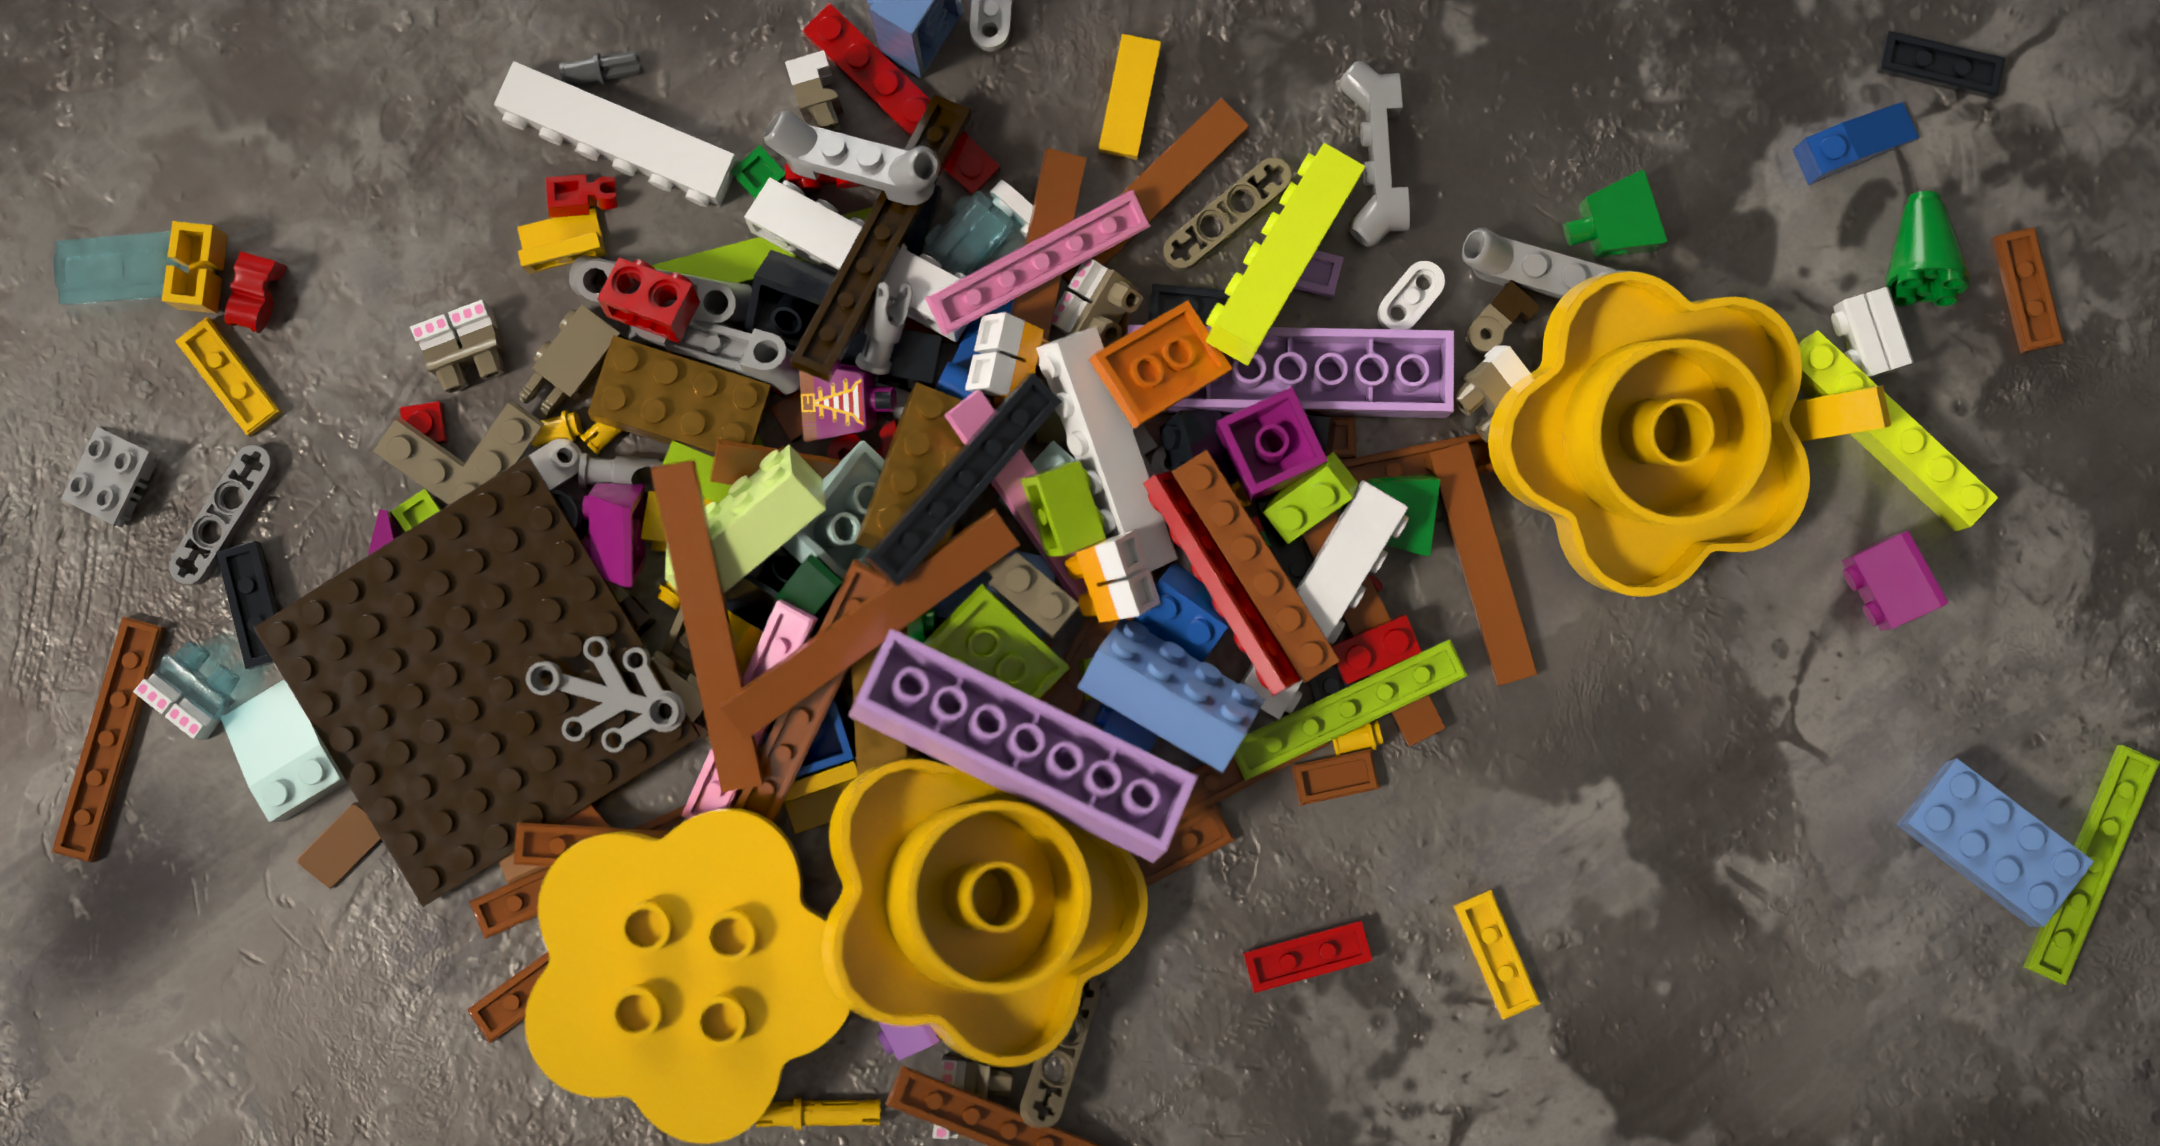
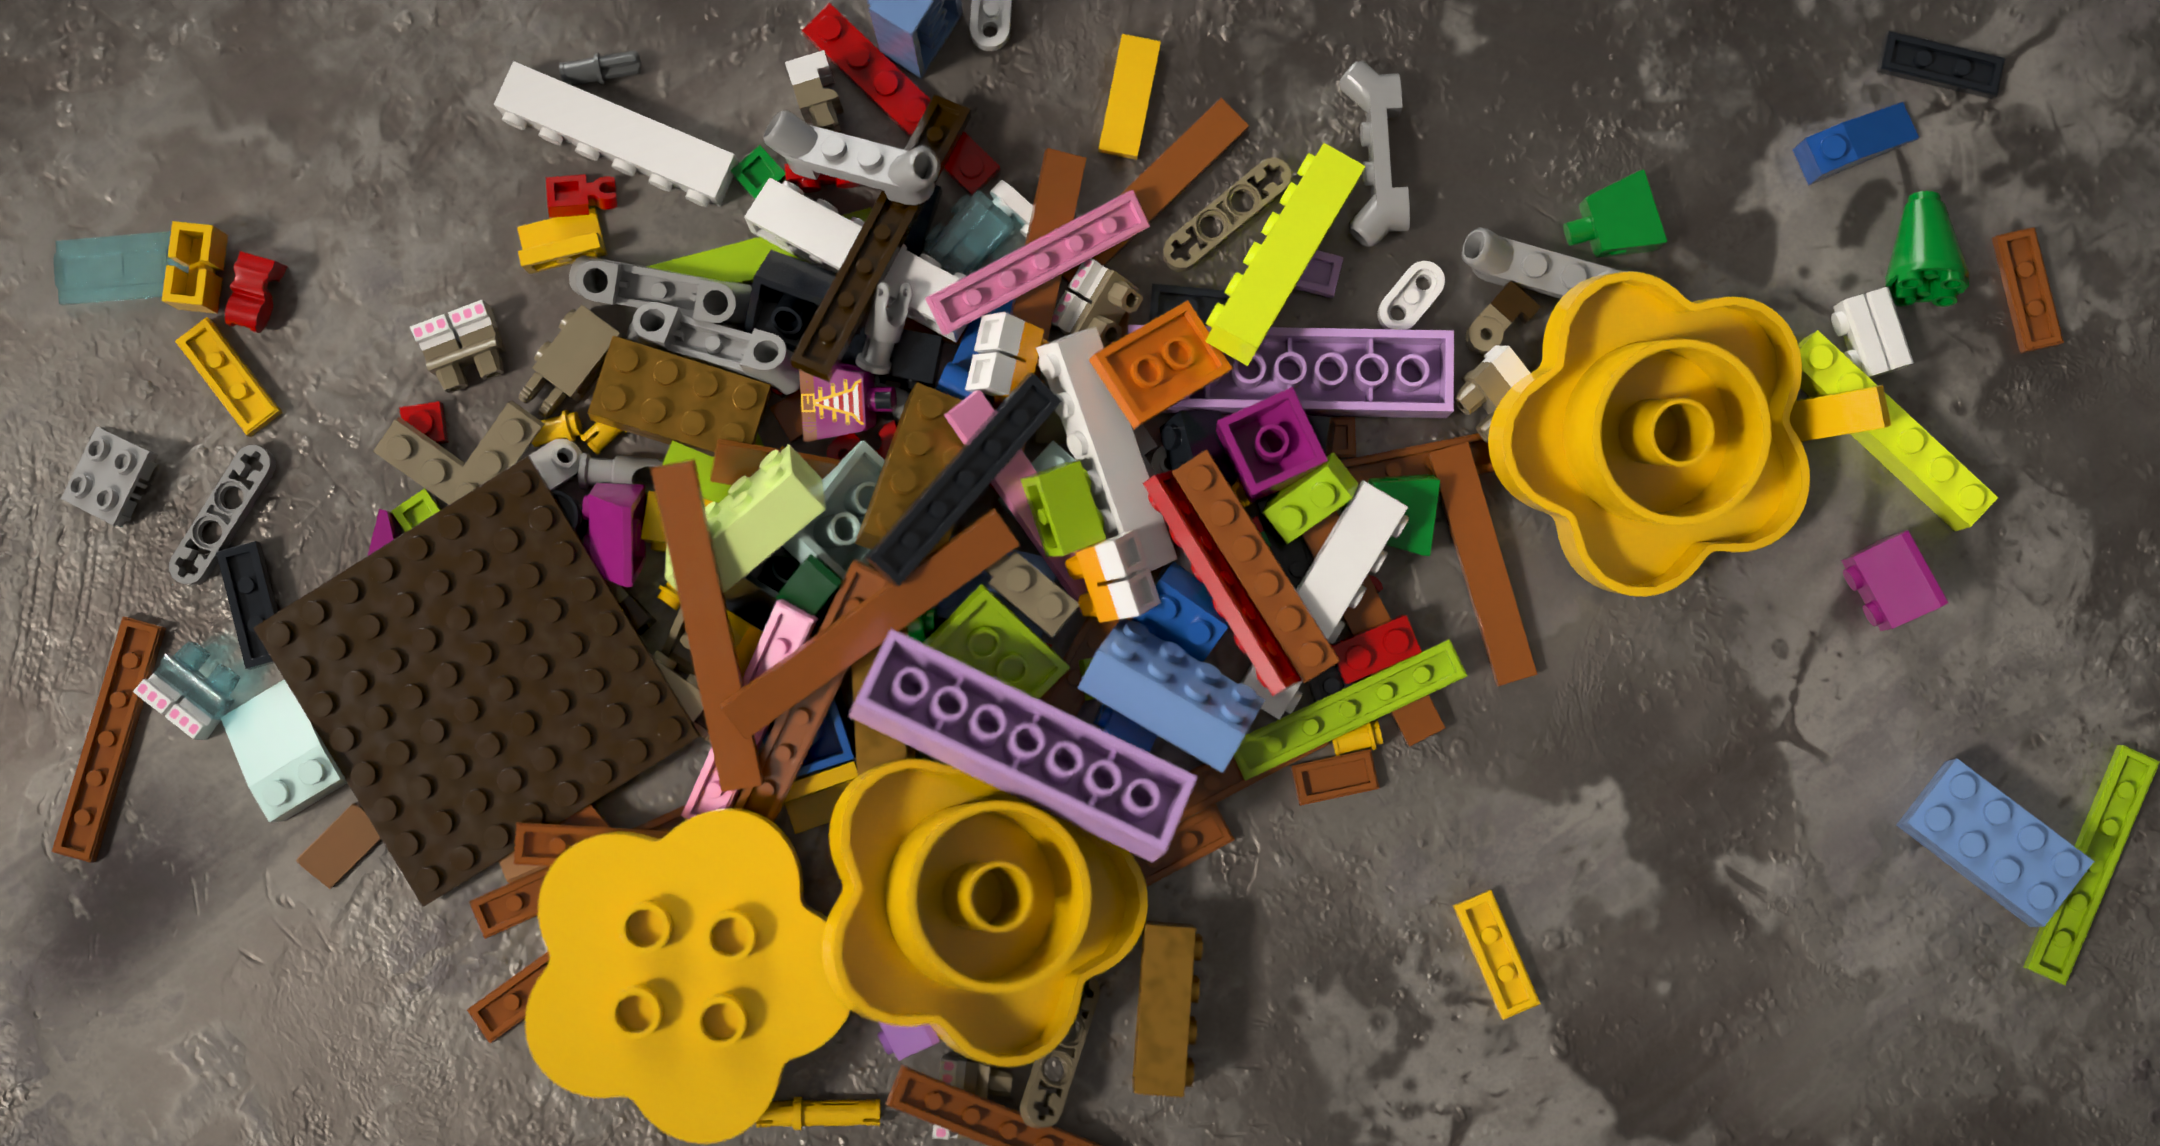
light grey plant [526,636,686,753] -> none
red brick [597,257,700,343] -> none
red plate [1242,920,1373,993] -> none
none -> pearl gold brick [1132,921,1203,1097]

